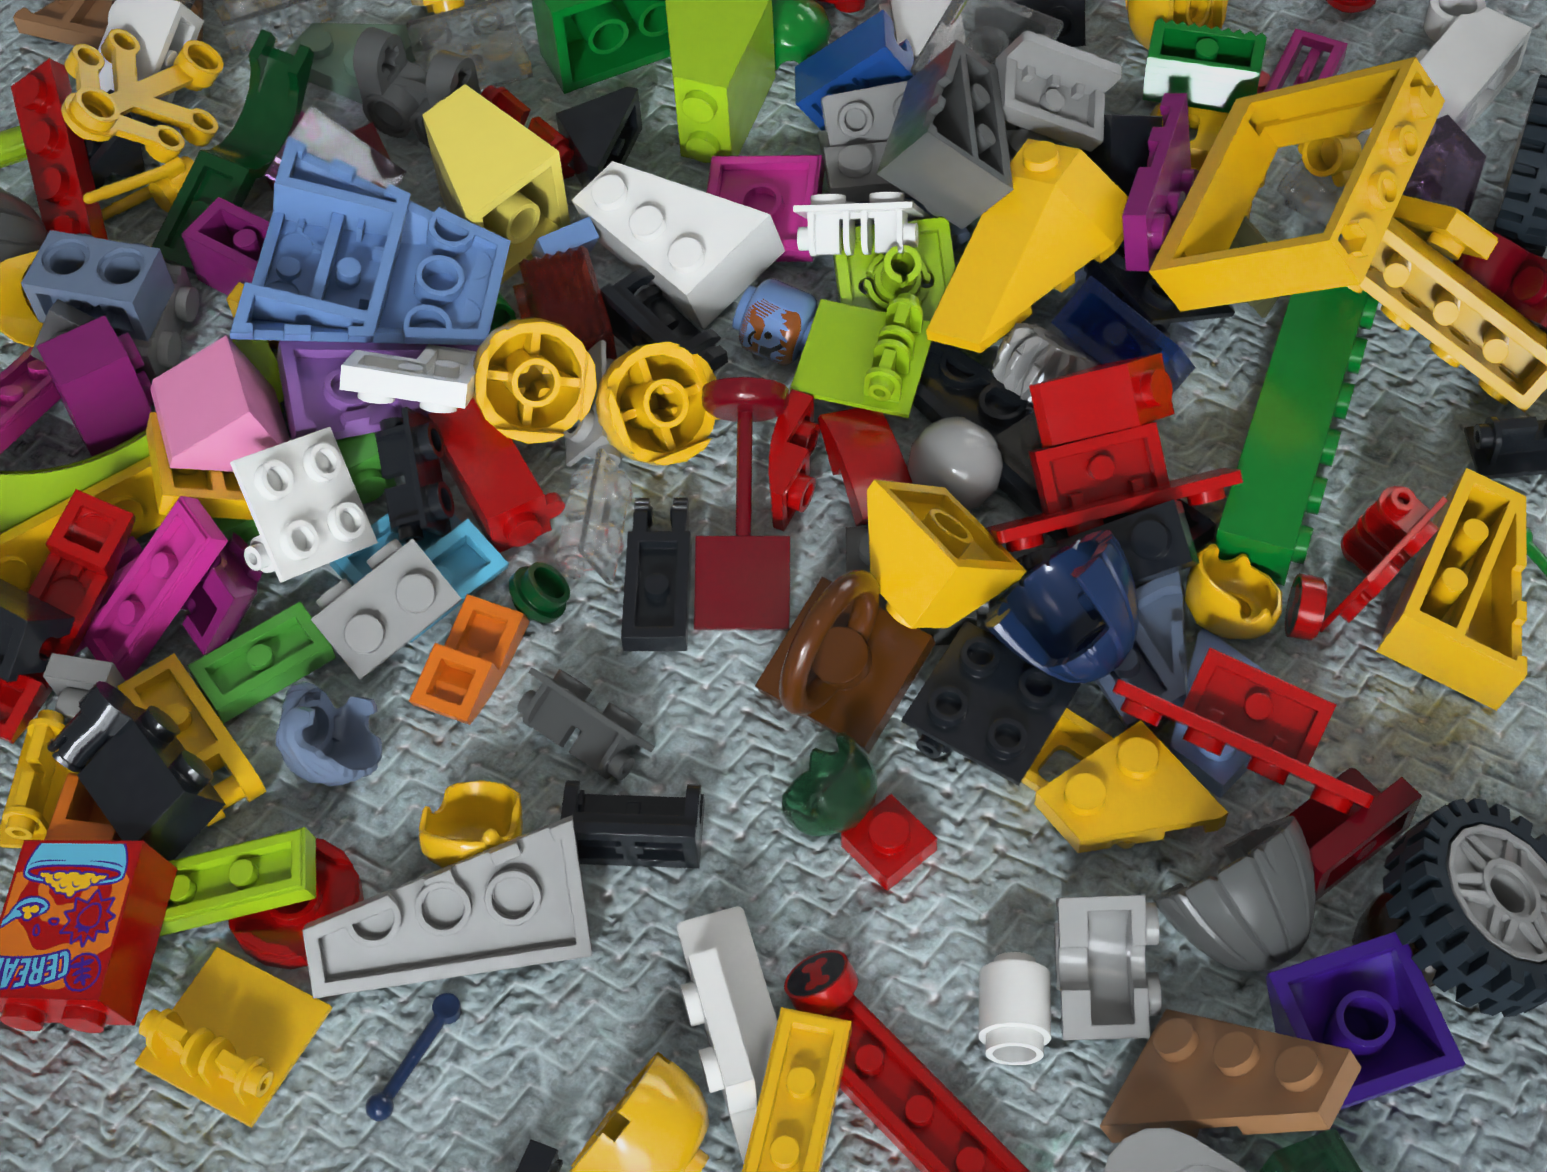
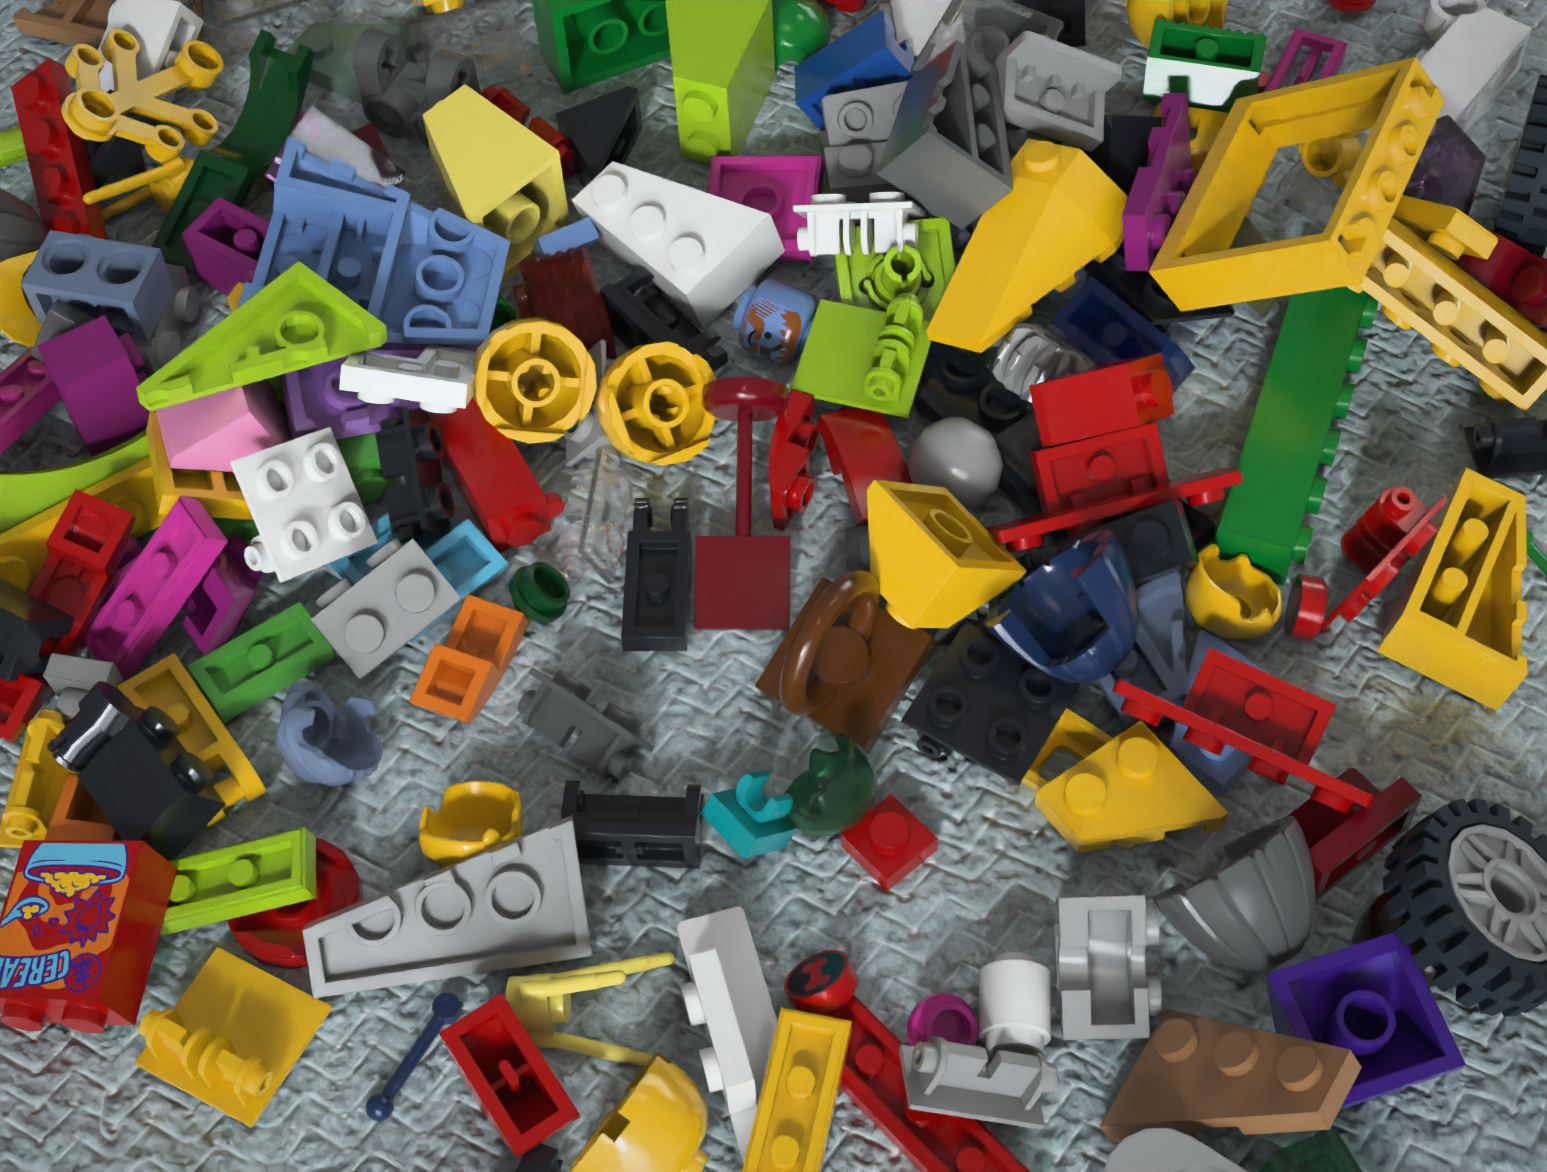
none -> lime wing [136,261,387,412]
none -> red slope [439,993,580,1158]
none -> light yellow plant [505,952,675,1067]
none -> teal tile [700,770,797,859]
none -> light grey hinge [899,1036,1058,1130]
none -> dark pink plate [907,993,978,1047]

